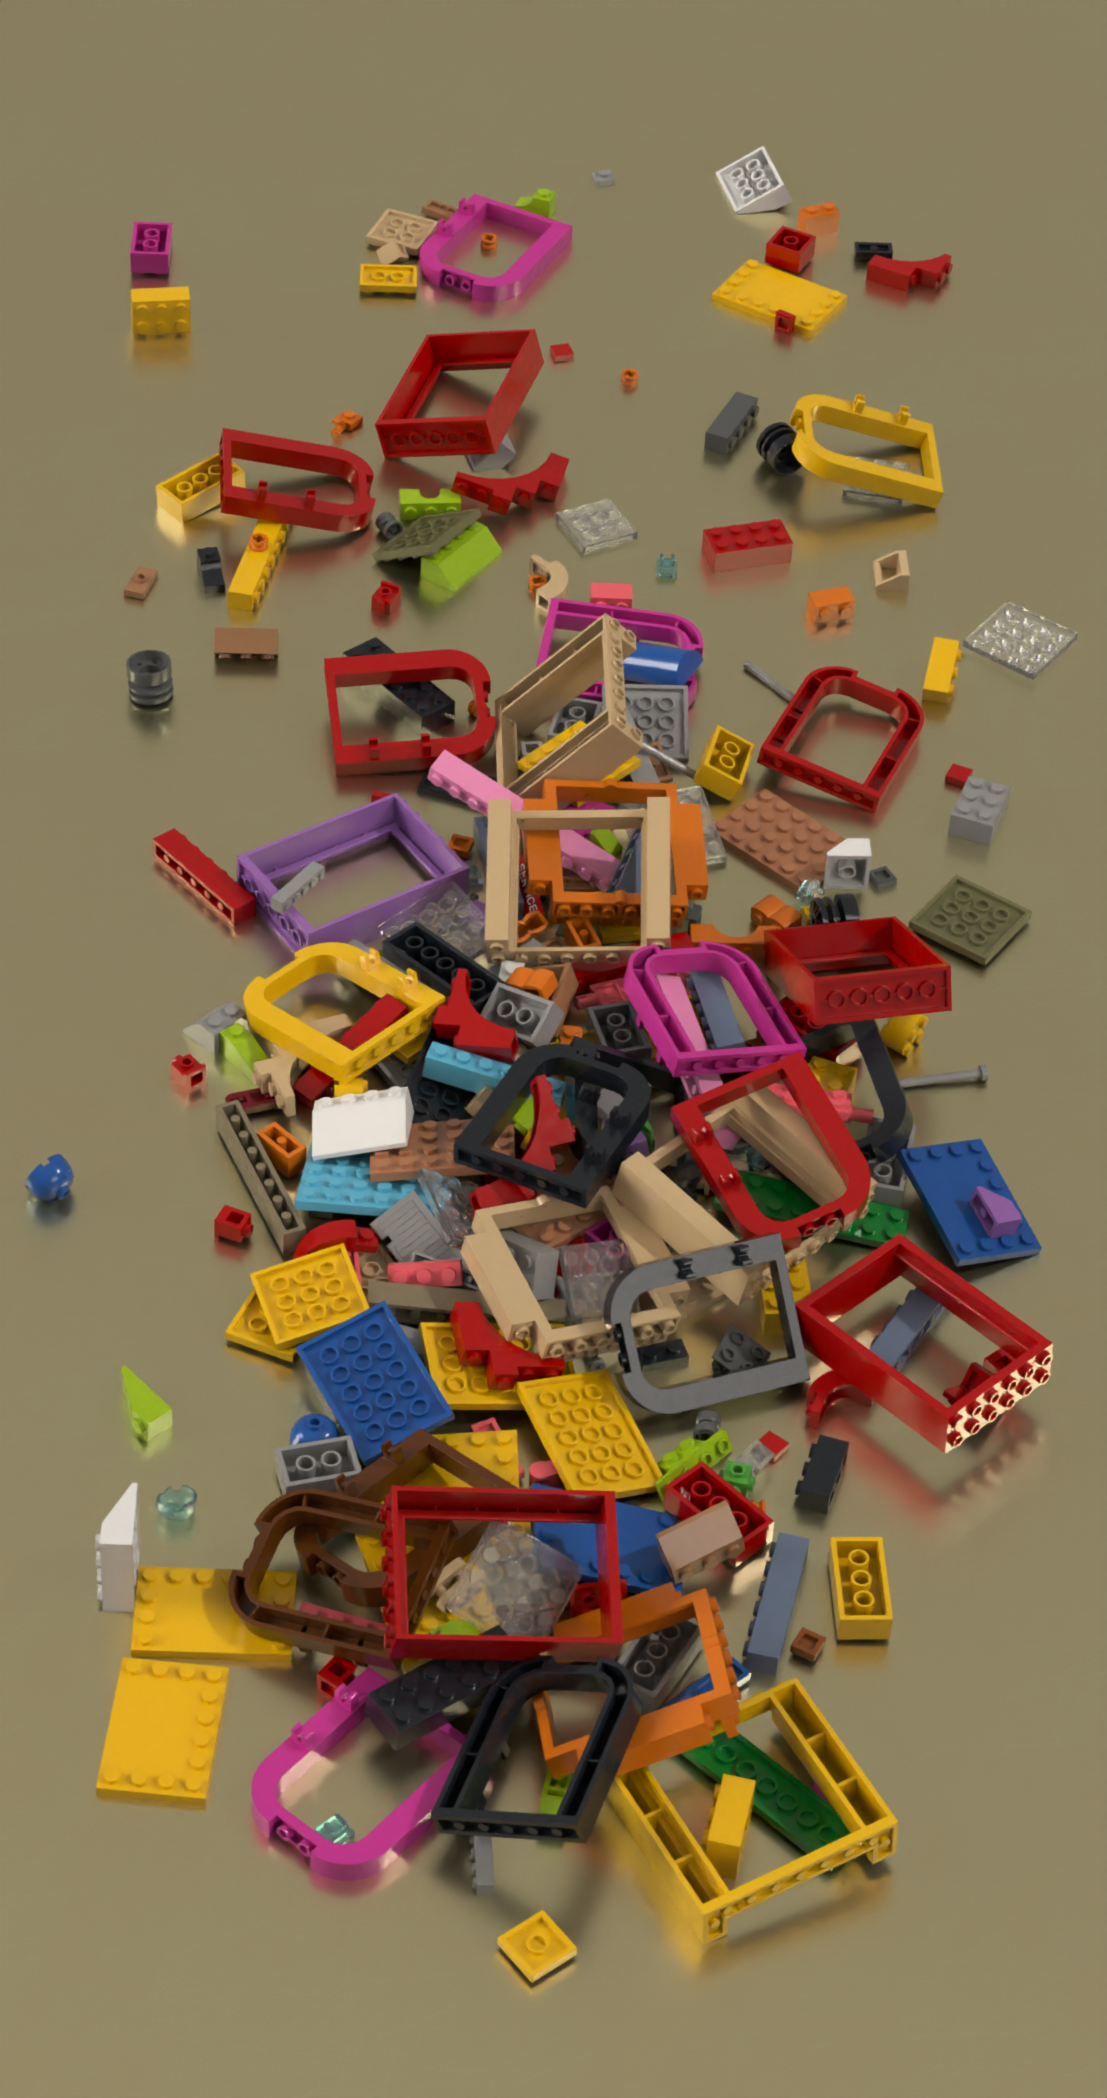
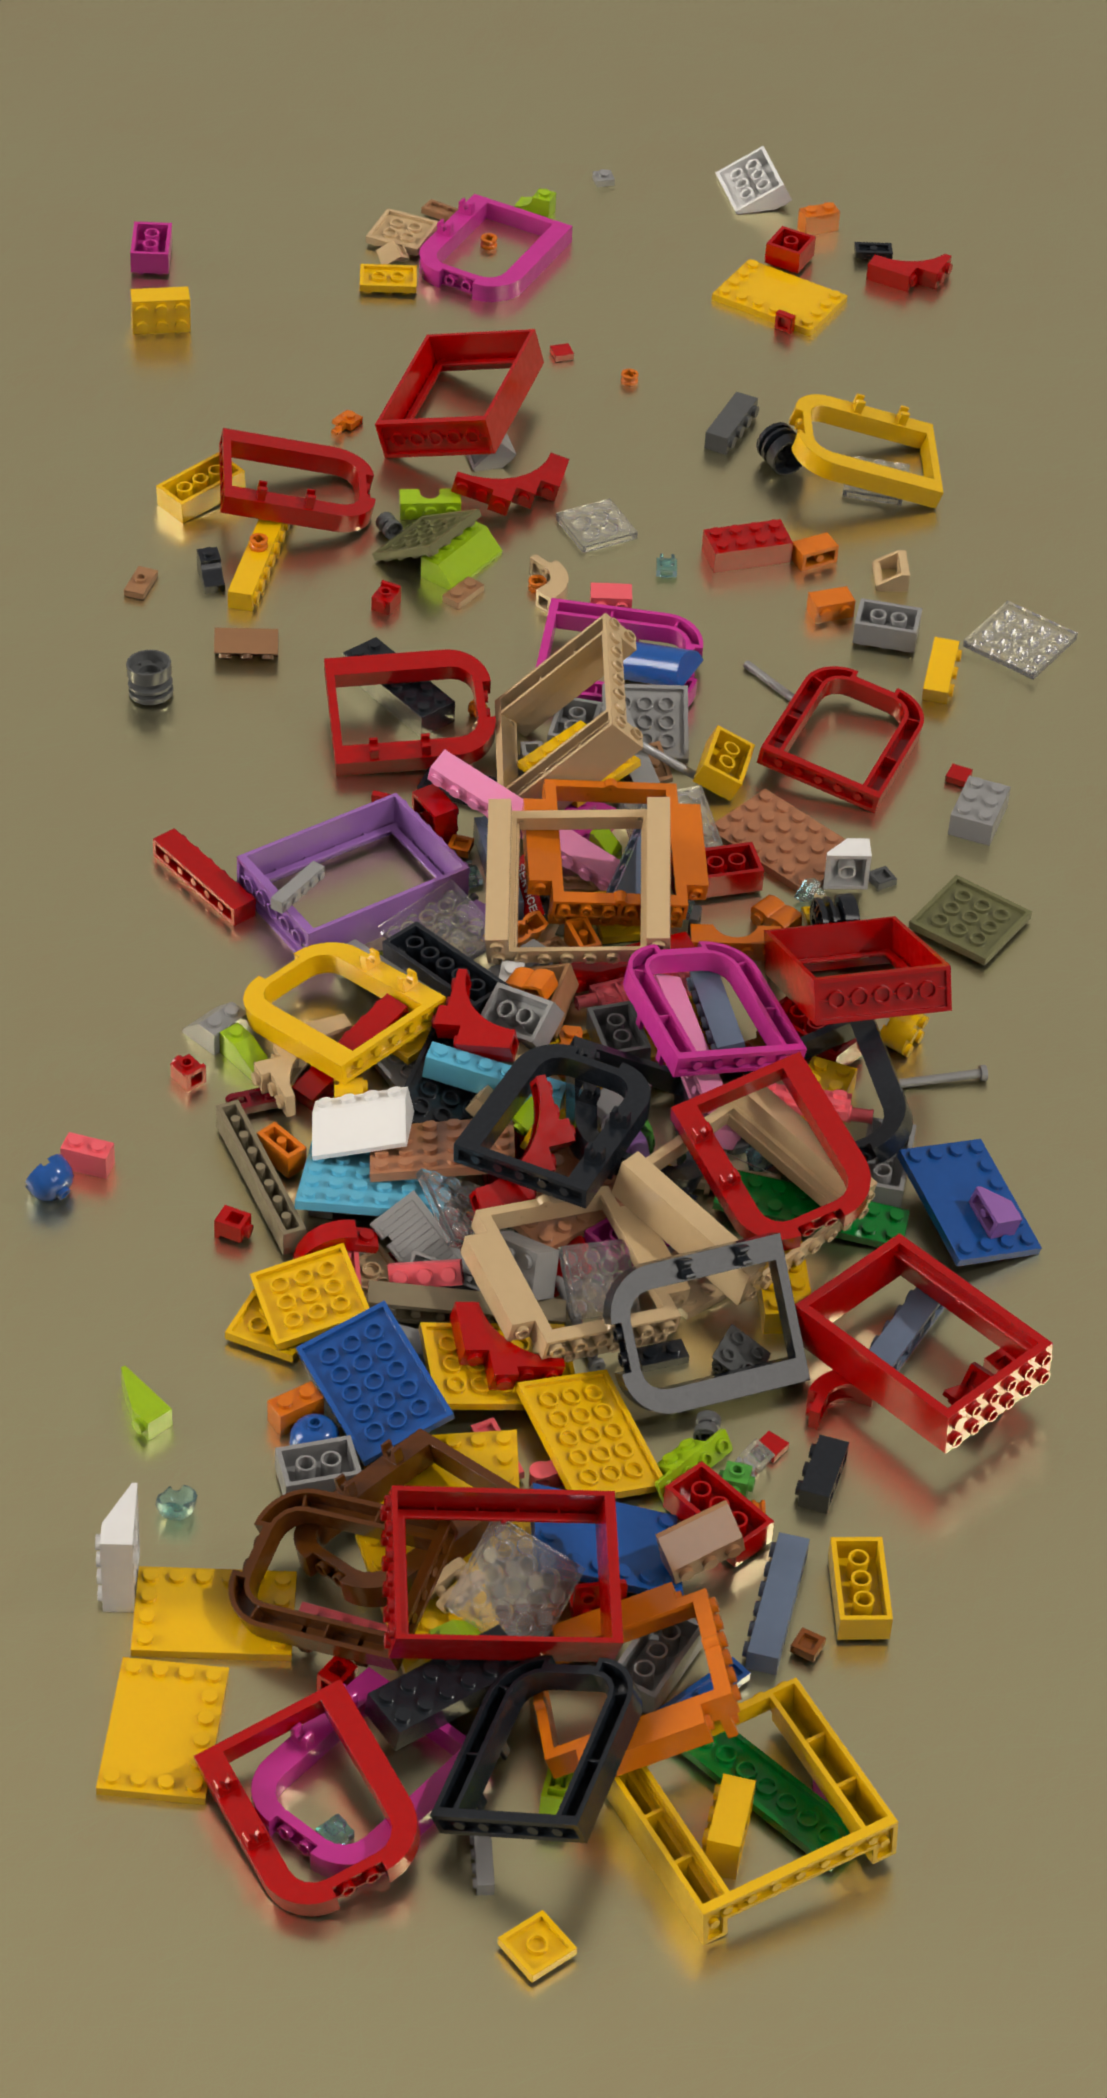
none -> coral brick [60,1132,115,1179]
none -> red door [194,1679,420,1916]
none -> orange brick [267,1381,324,1437]
none -> red brick [412,784,459,845]
none -> medium nougat plate [442,576,484,610]
none -> red brick [671,842,764,898]
none -> orange brick [792,532,839,572]
none -> light grey brick [852,598,922,653]

